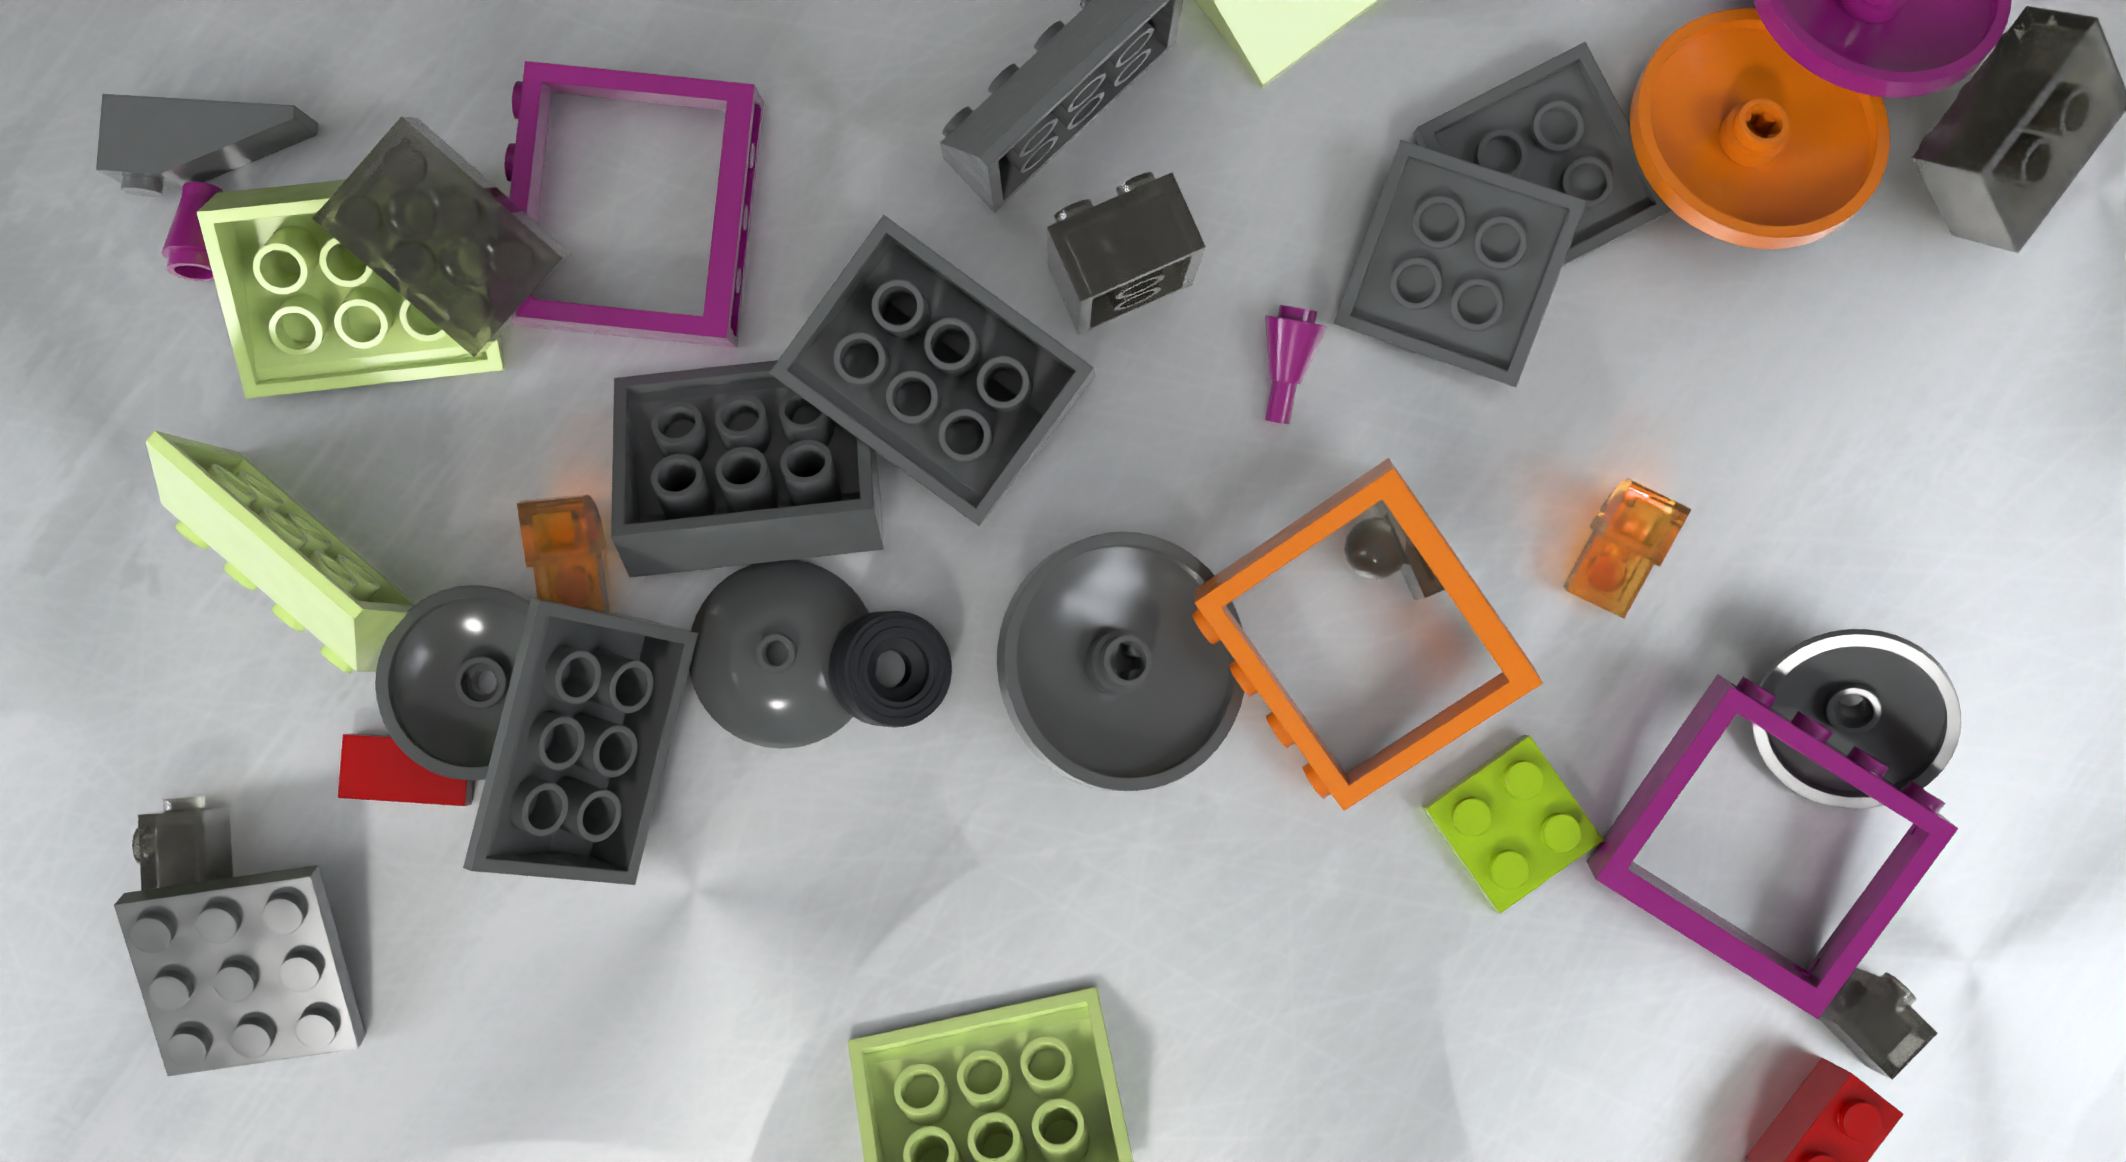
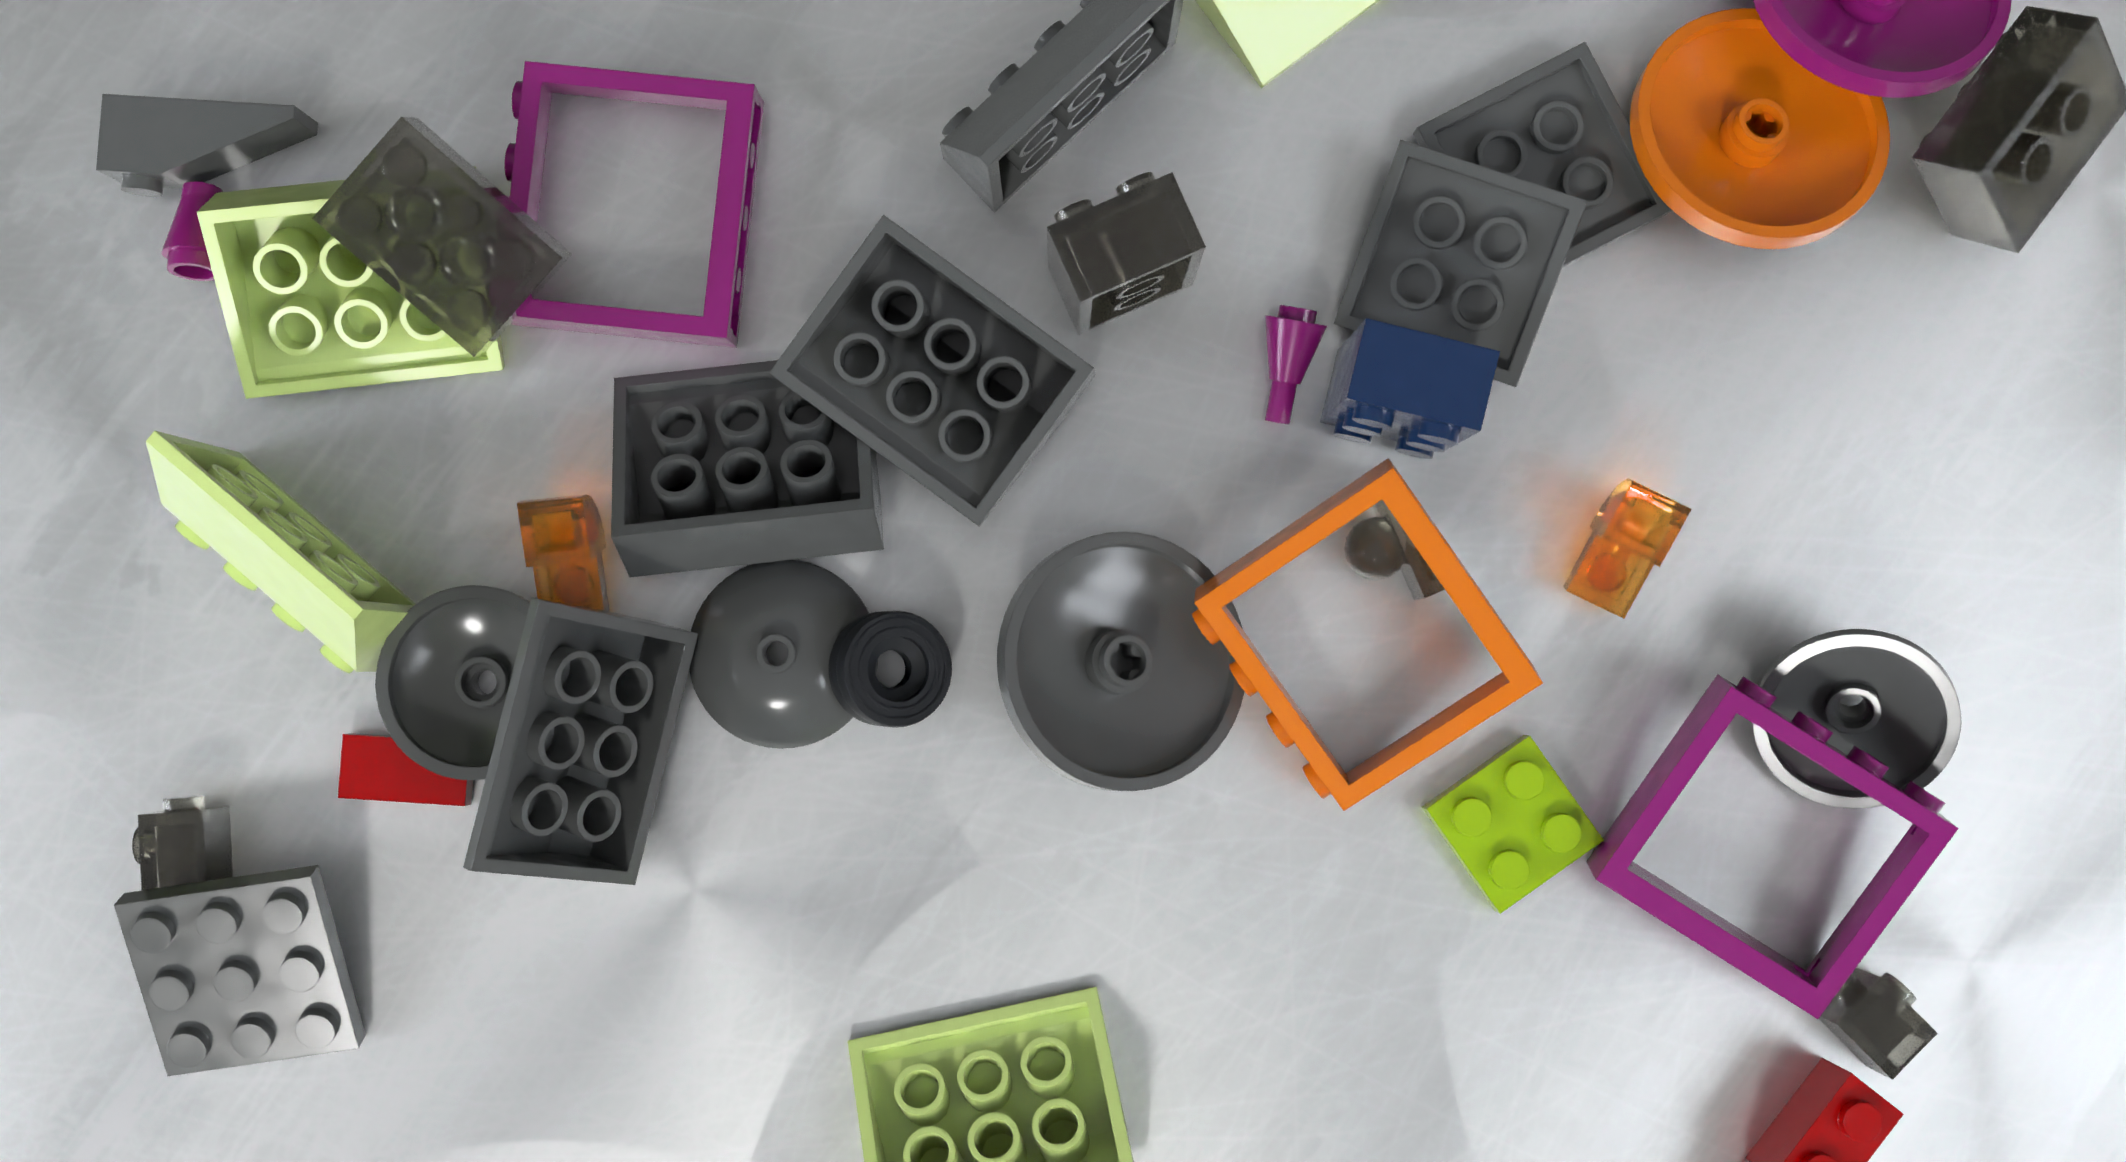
none -> dark blue brick [1320,318,1500,459]

